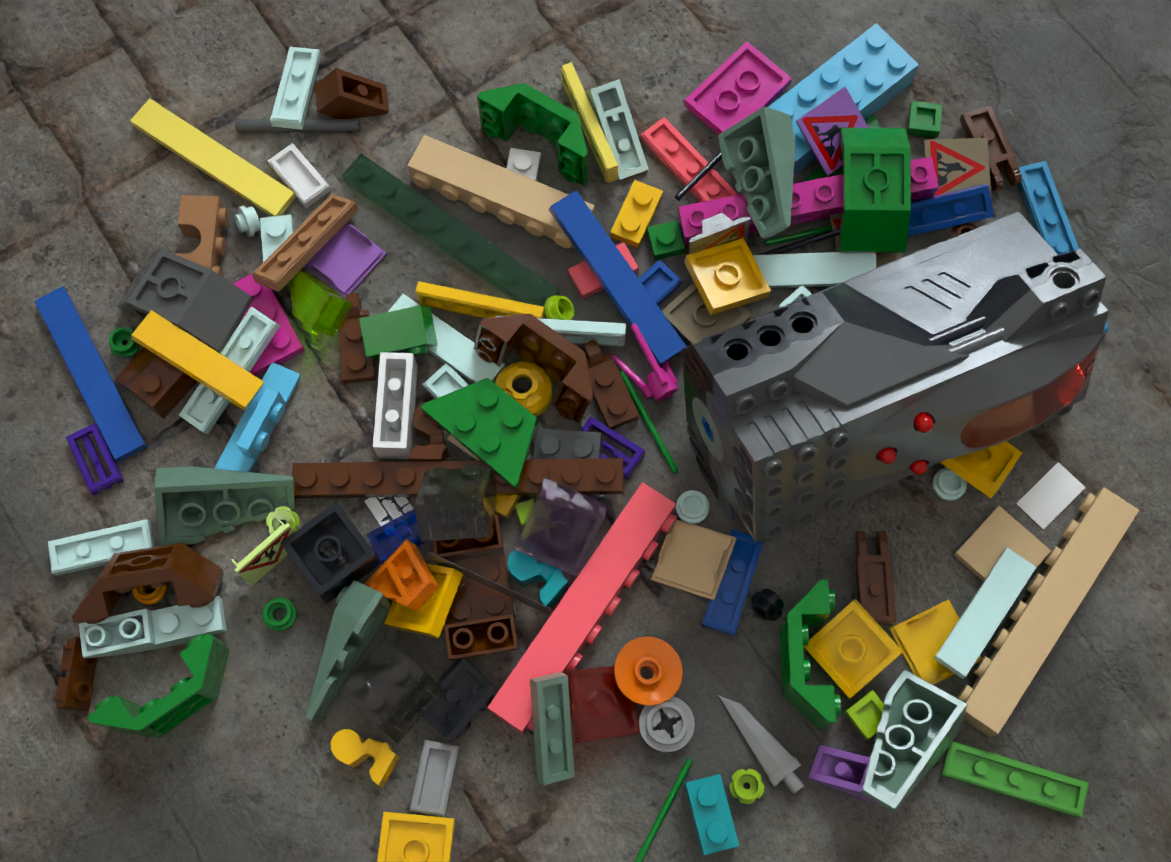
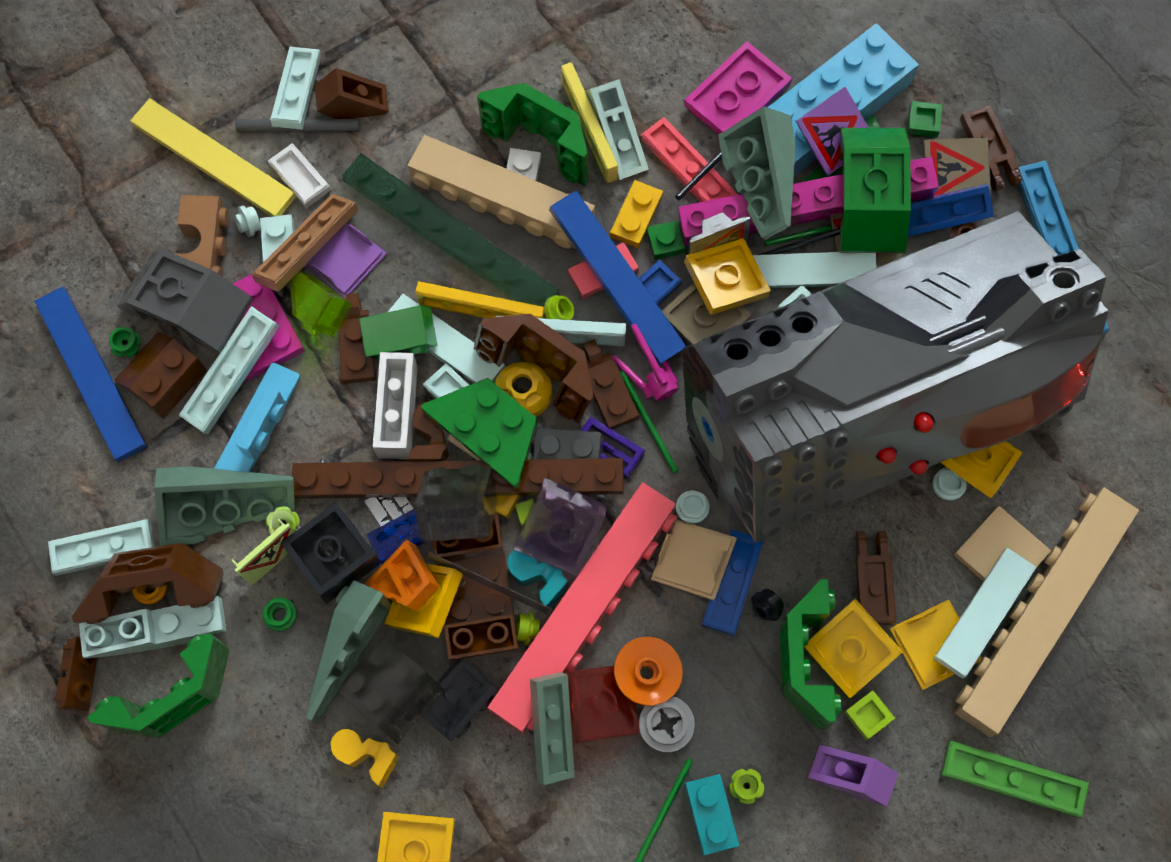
dark purple tile [66,423,124,496] -> none
yellow tile [131,310,264,411] -> none
light grey tile [410,740,460,818] -> none
light grey bar [718,695,804,795] -> none
sand green wedge [862,670,967,813] -> none
white sticker [1016,462,1086,529] -> none
none -> lime plate [515,611,540,645]

